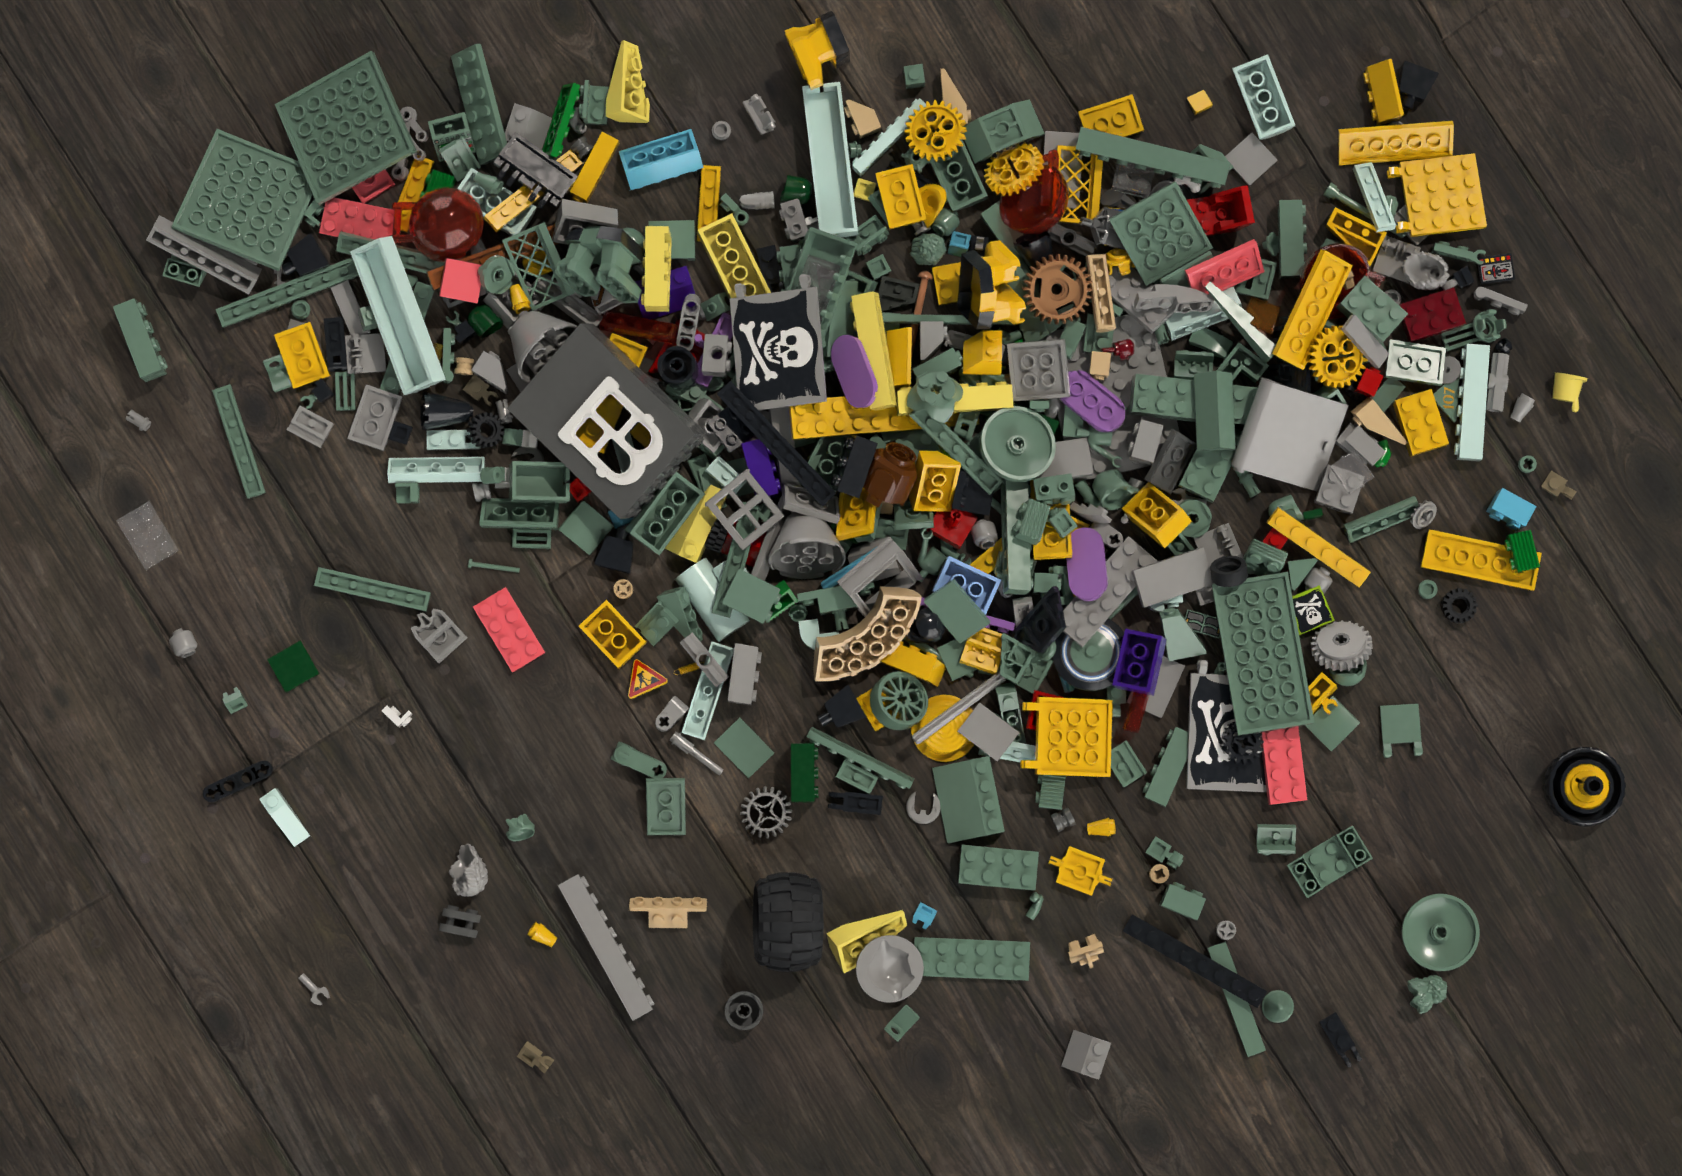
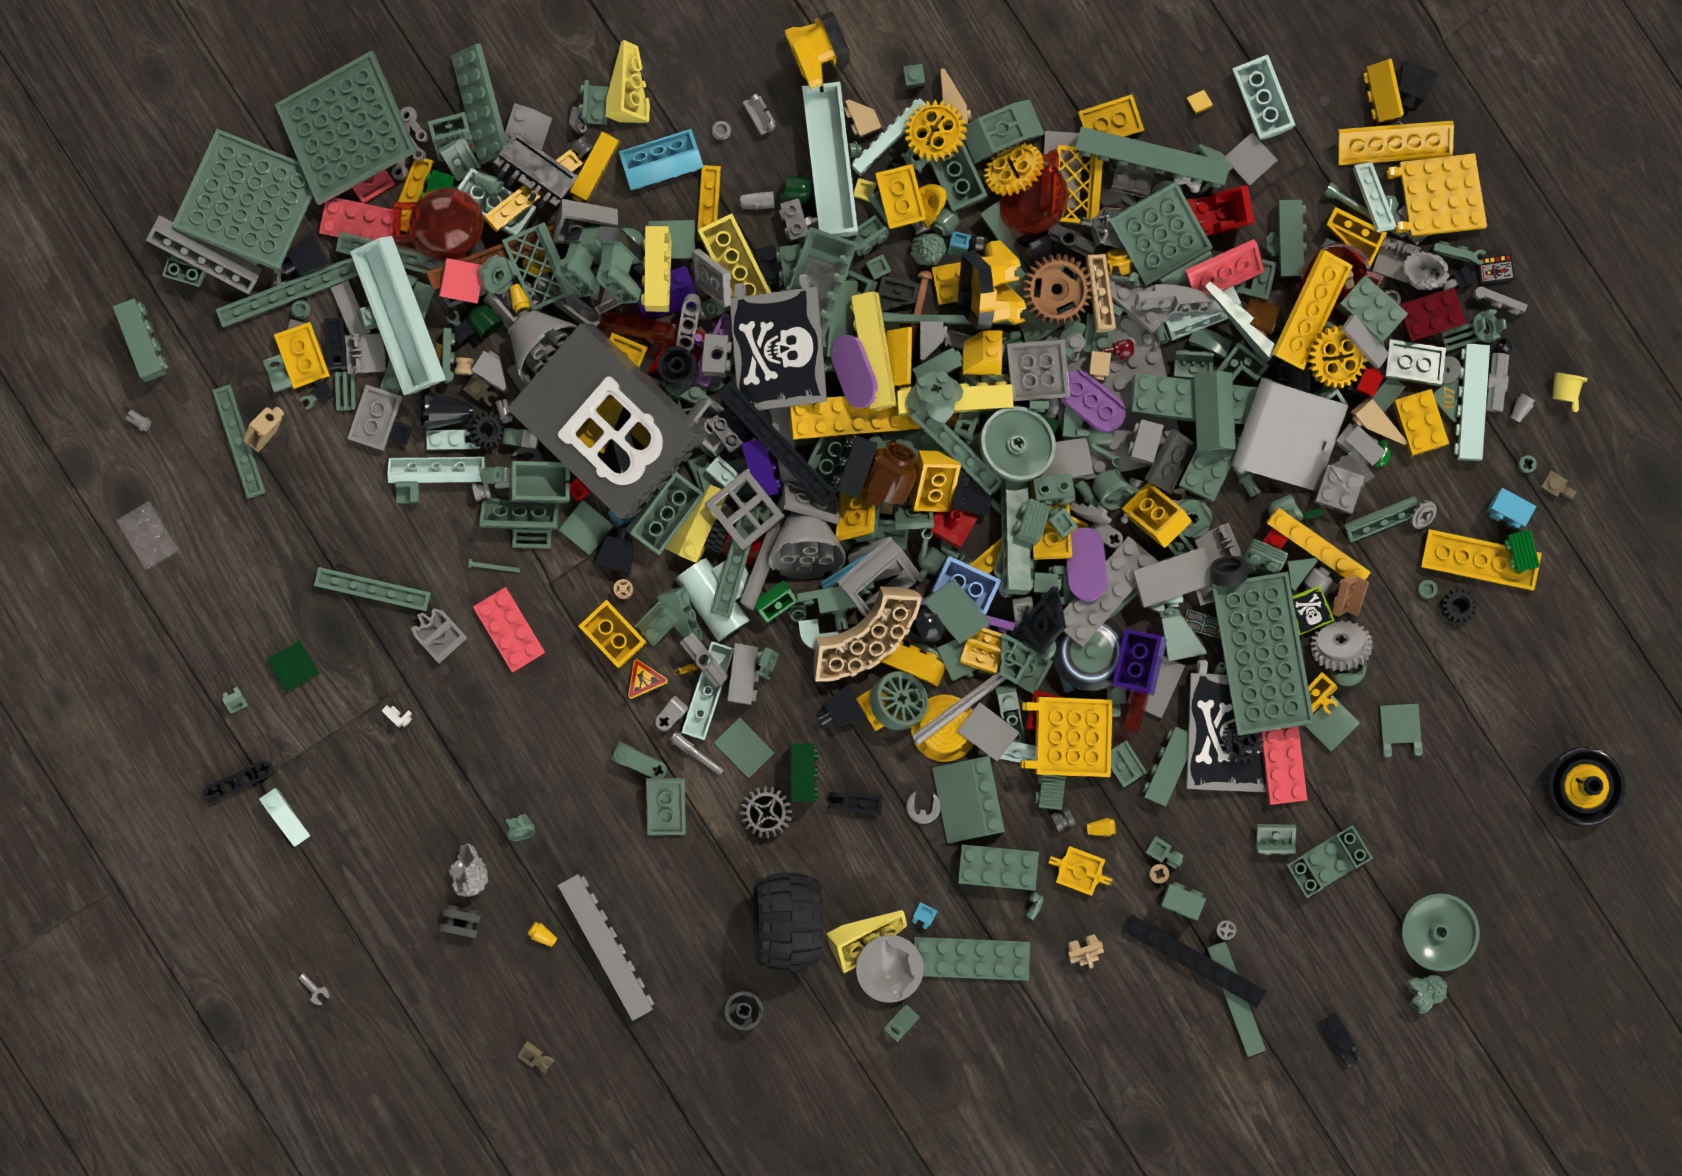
light grey head [169,628,197,658] -> none
light grey plate [287,406,334,448] -> none
sand green bracket [304,199,325,228] -> none
green plate [542,83,580,158] -> none
tan bracket [629,897,707,928] -> none
sand green plate [719,193,749,226] -> none
sand green panel [721,569,782,625] -> none
sand green plate [807,727,915,789] -> none
sand green plate [836,760,879,794] -> none
light grey head [971,520,998,549] -> none
light grey slope [1061,1030,1111,1080] -> none
sand green hat [1262,990,1294,1023] -> none
none -> tan torso [243,407,284,452]
none -> light grey plate [692,249,732,307]
none -> sand green plate [756,647,779,680]
none -> light grey plate [1066,333,1085,352]
none -> sand green hand [1112,272,1140,287]
none -> medium nougat bracket [1332,574,1369,617]

